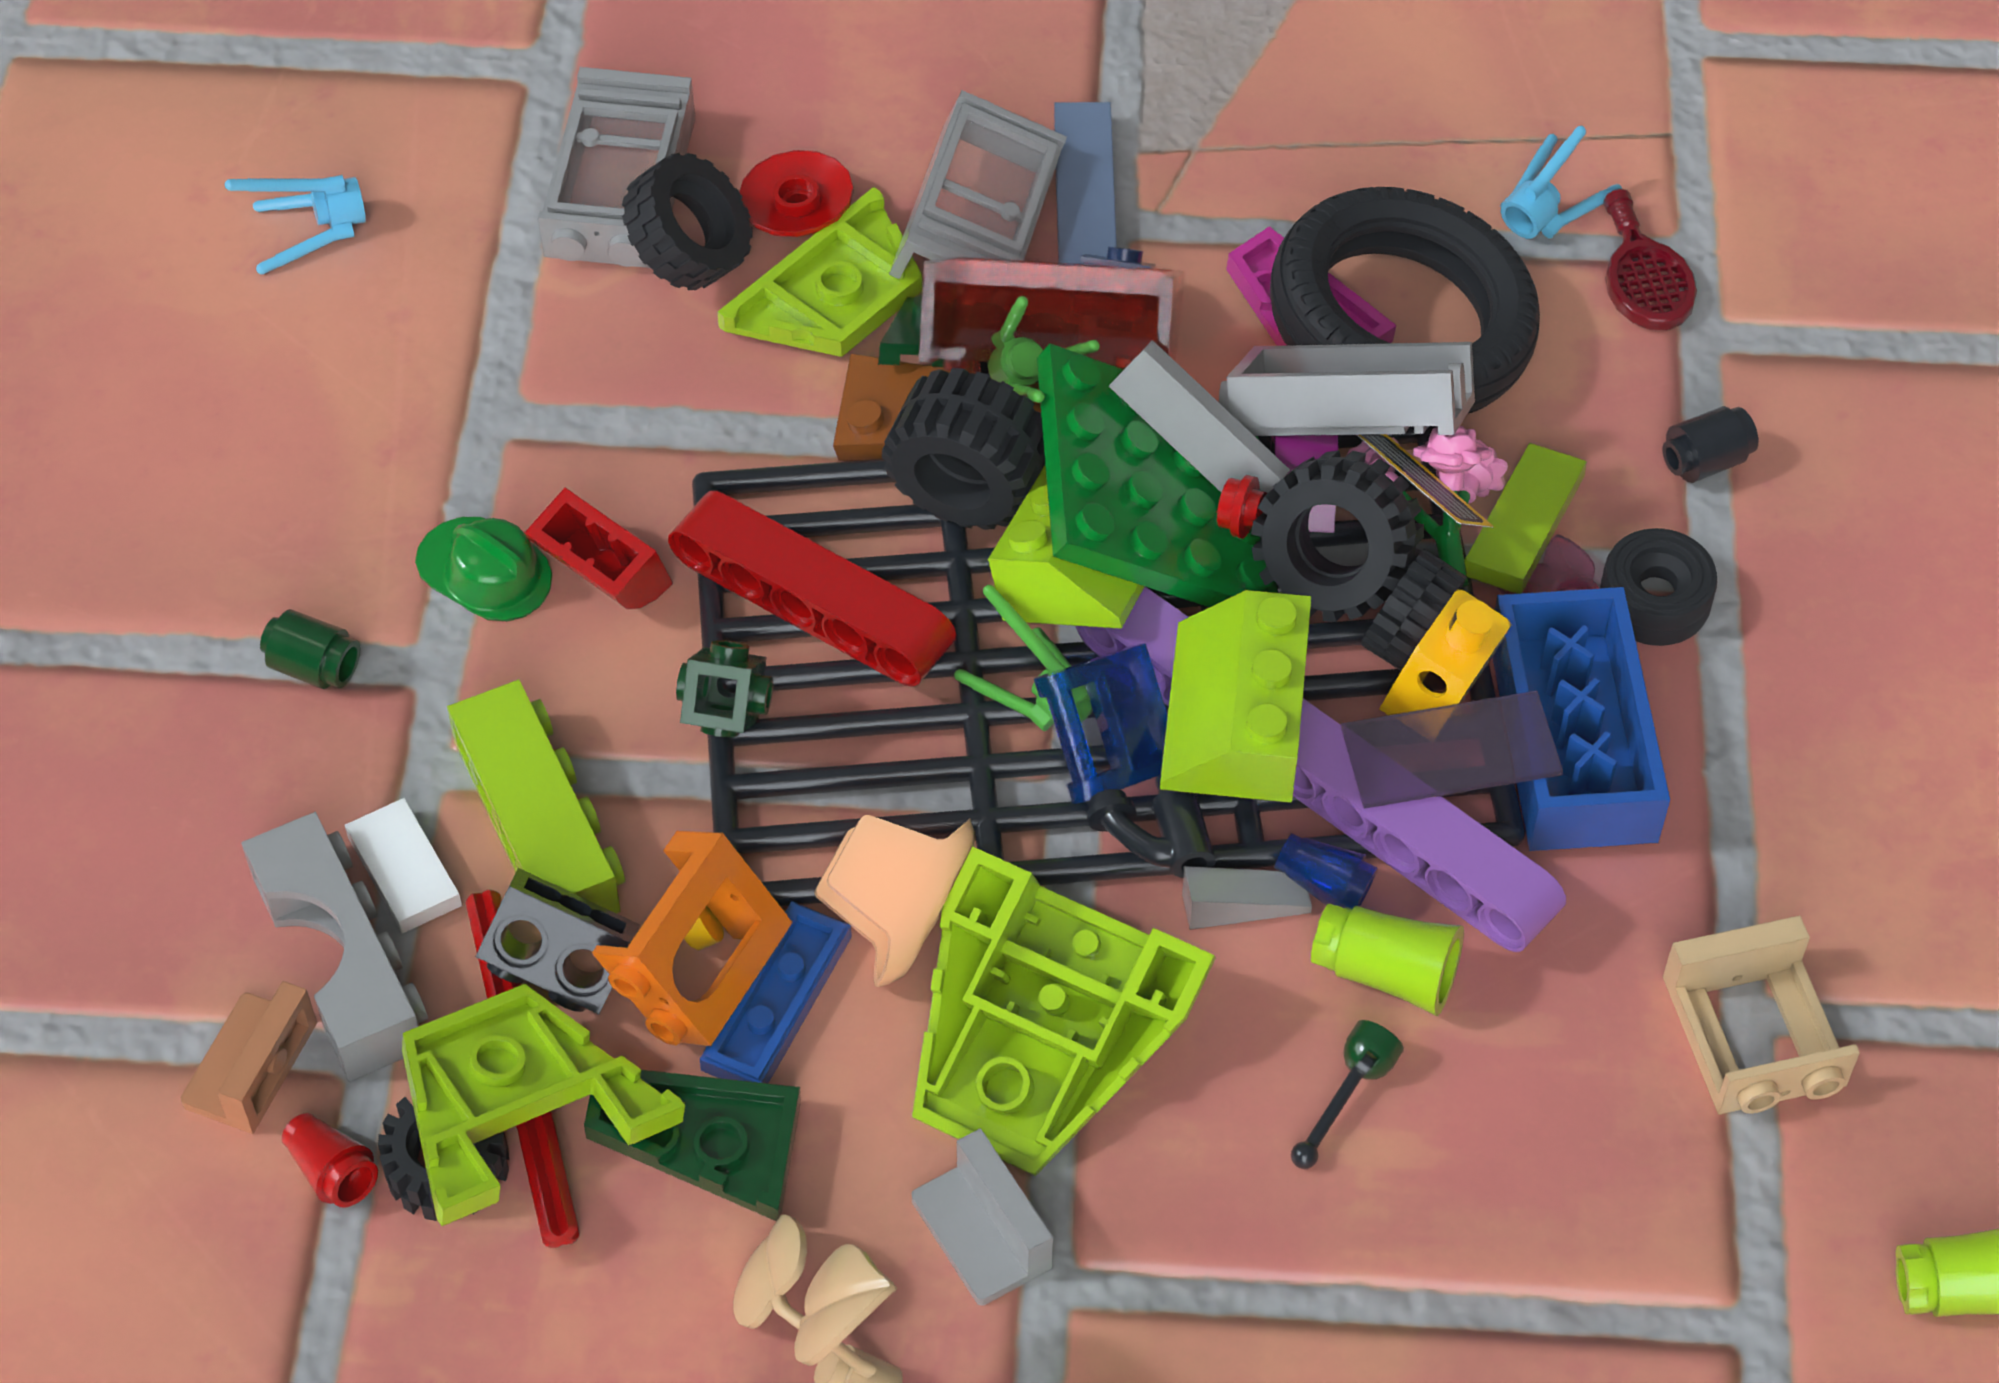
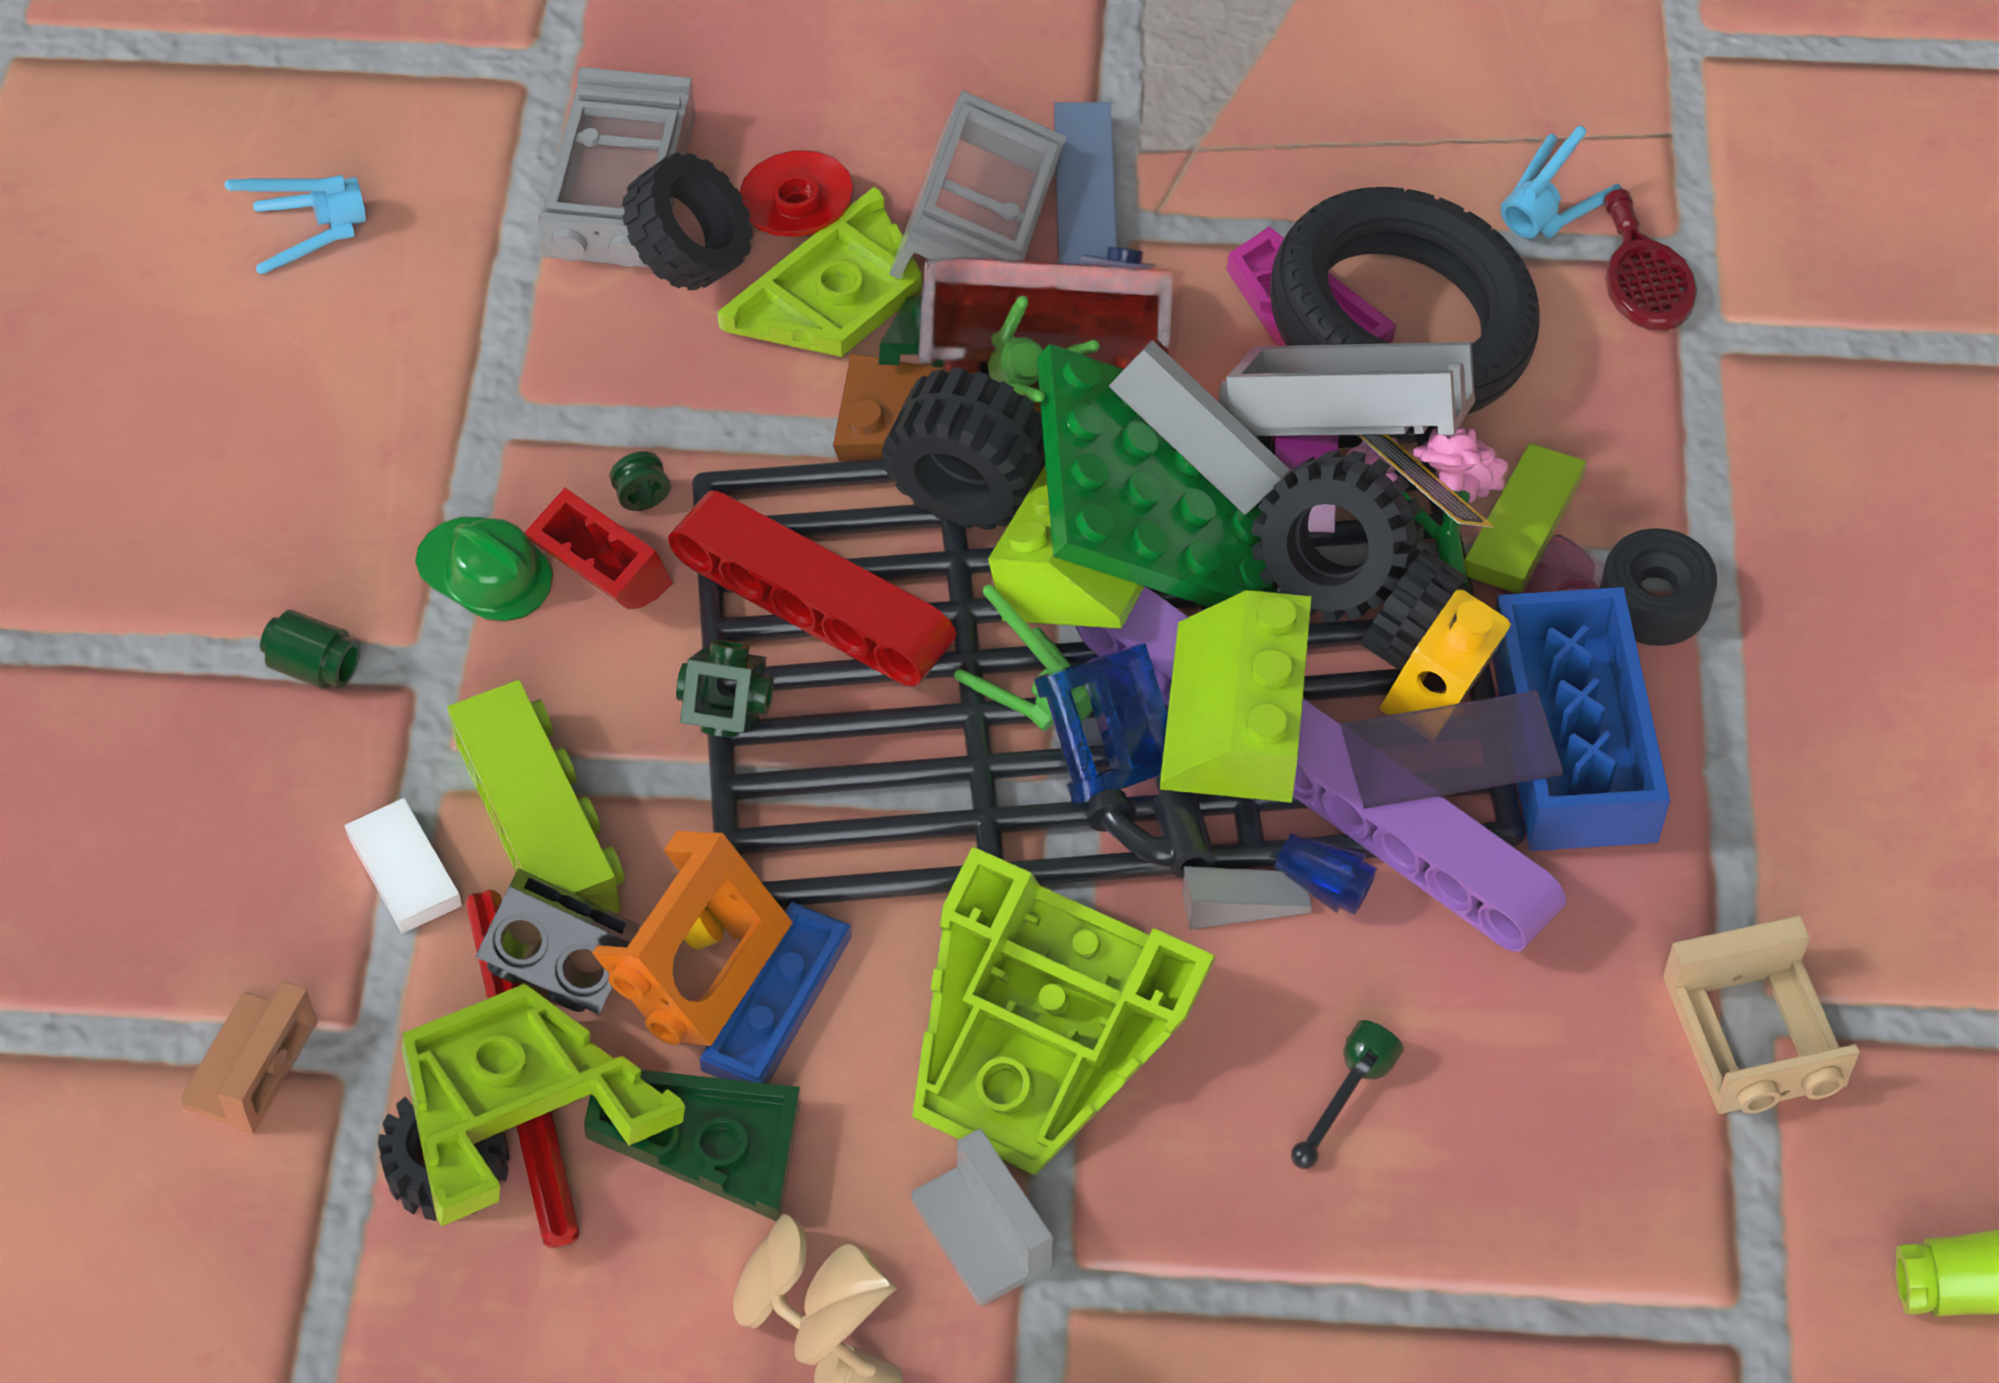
light grey arch [241,812,428,1082] -> none
red cone [282,1113,378,1208] -> none
light nougat piece [815,815,974,987] -> none
red plate [1217,475,1267,539] -> none
lime plant [1311,904,1464,1016] -> none
black brick [1662,406,1759,483] -> none
none -> dark green bush [609,451,671,511]

